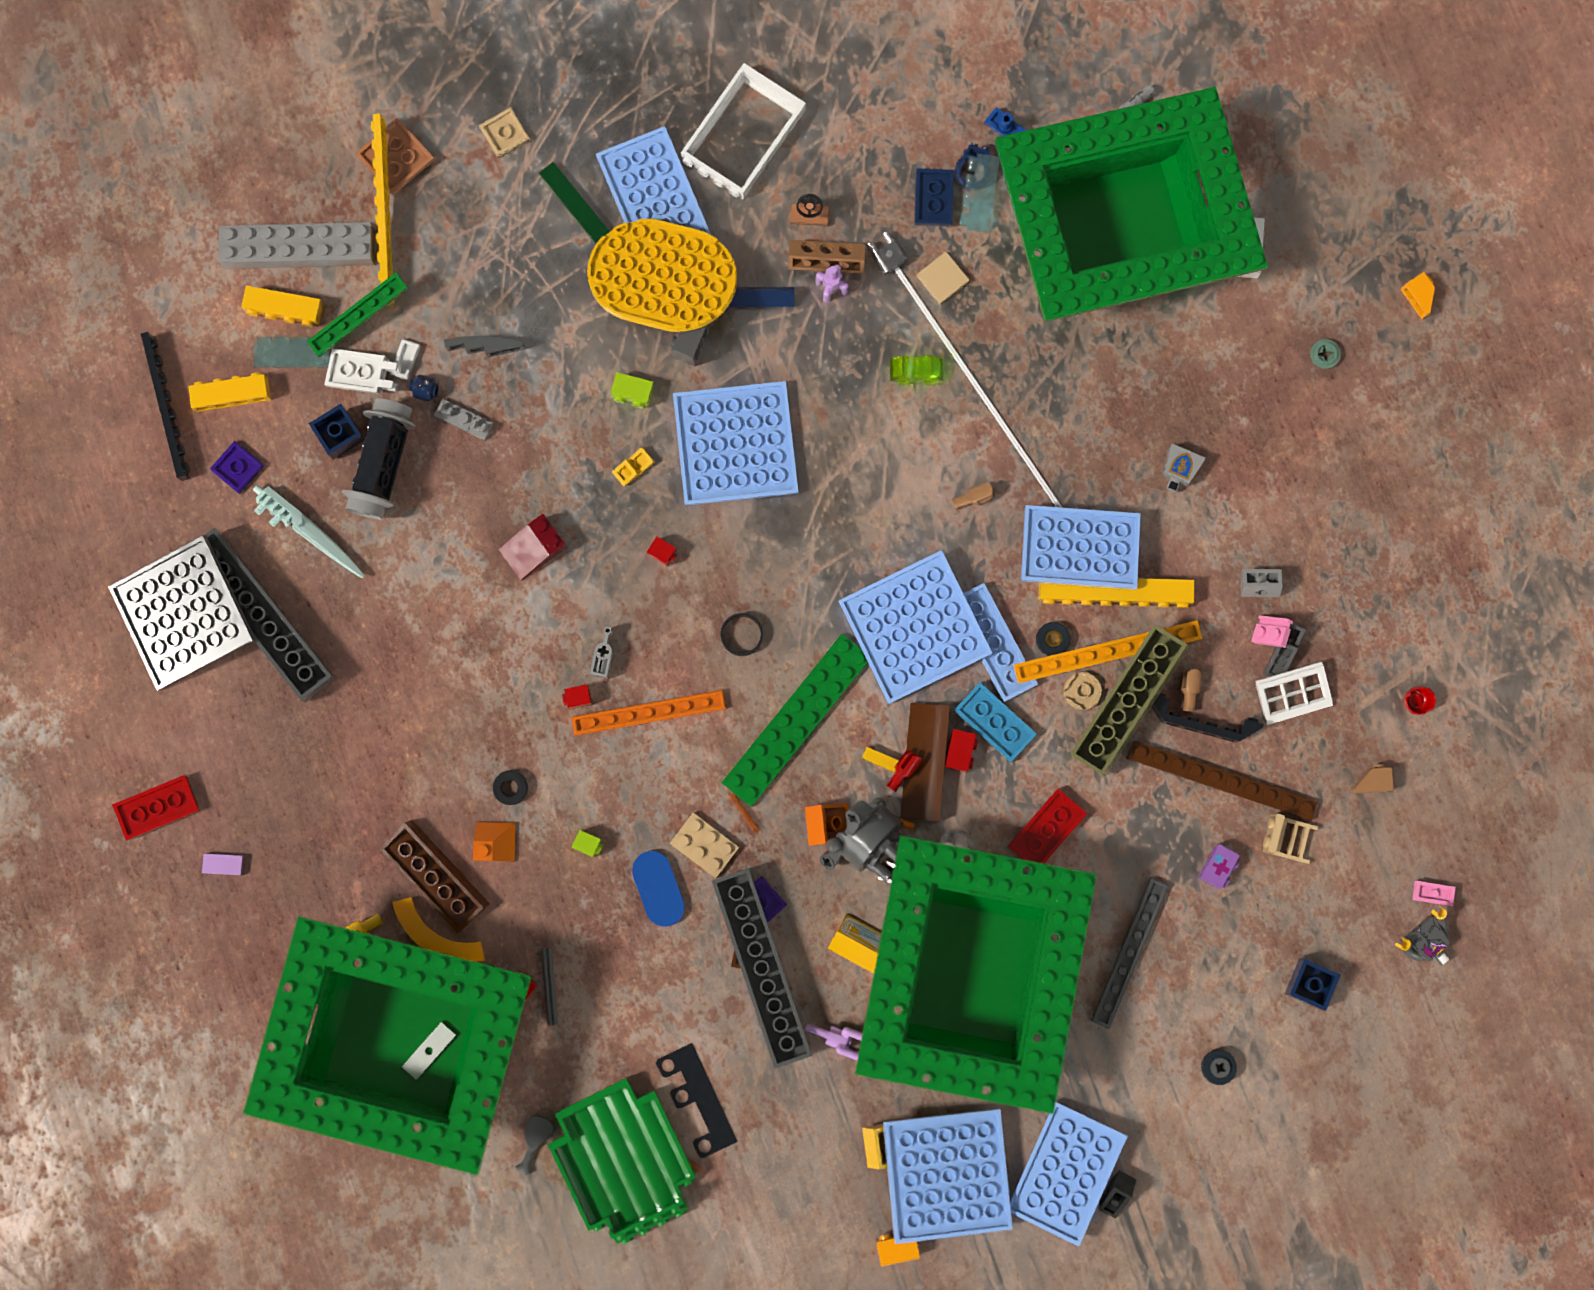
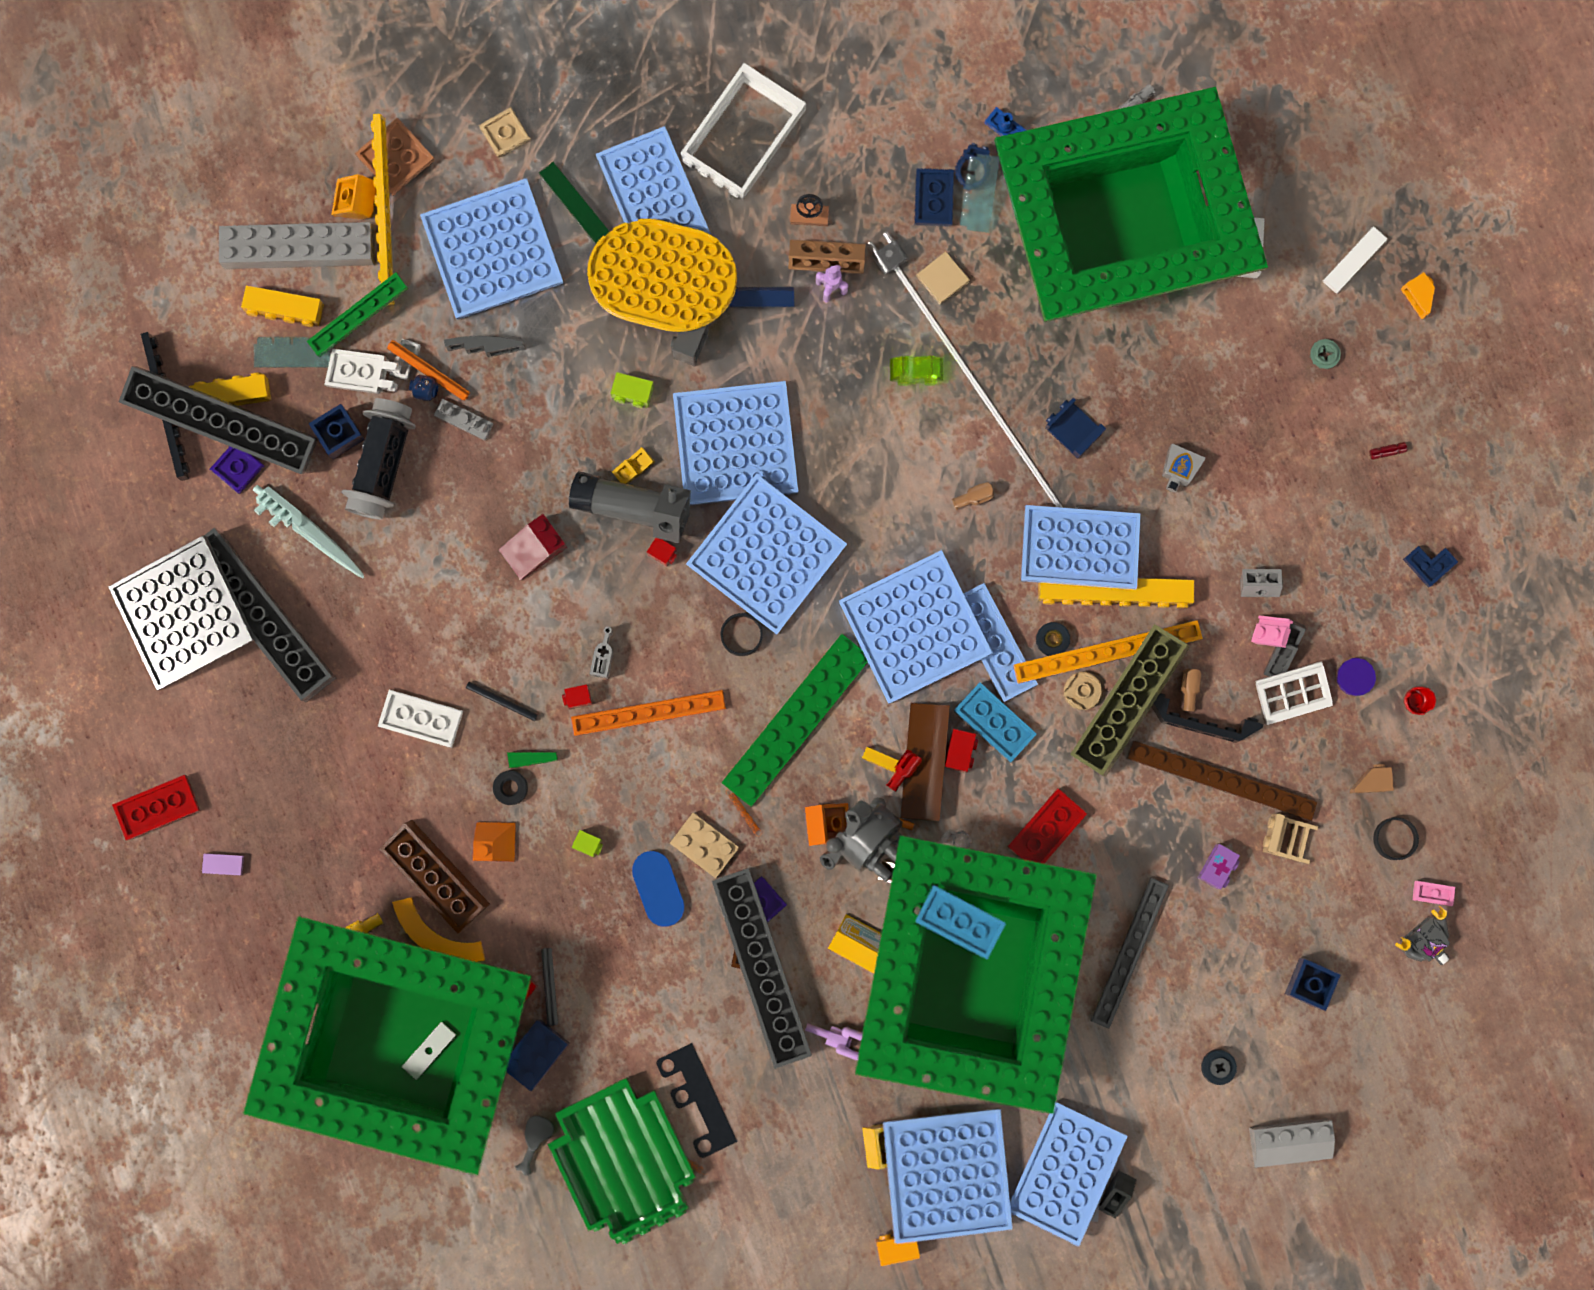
none -> dark grey brick [118,366,318,474]
none -> light orange slope [331,174,377,220]
none -> white tile [378,689,464,748]
none -> orange axle [387,340,470,401]
none -> light blue plate [420,178,563,320]
none -> black bar [466,681,538,722]
none -> dark blue brick [506,1019,570,1092]
none -> green piece [507,752,558,769]
none -> dark grey piece [569,471,691,543]
none -> light blue plate [686,474,847,635]
none -> dark azure plate [915,886,1006,959]
none -> dark blue panel [1045,398,1106,459]
none -> light grey slope [1249,1118,1335,1168]
none -> white tile [1322,226,1387,294]
none -> dark purple tile [1337,658,1376,696]
none -> dark red axle [1369,442,1408,460]
none -> black tyre [1373,817,1419,860]
none -> dark blue plate [1403,546,1458,588]

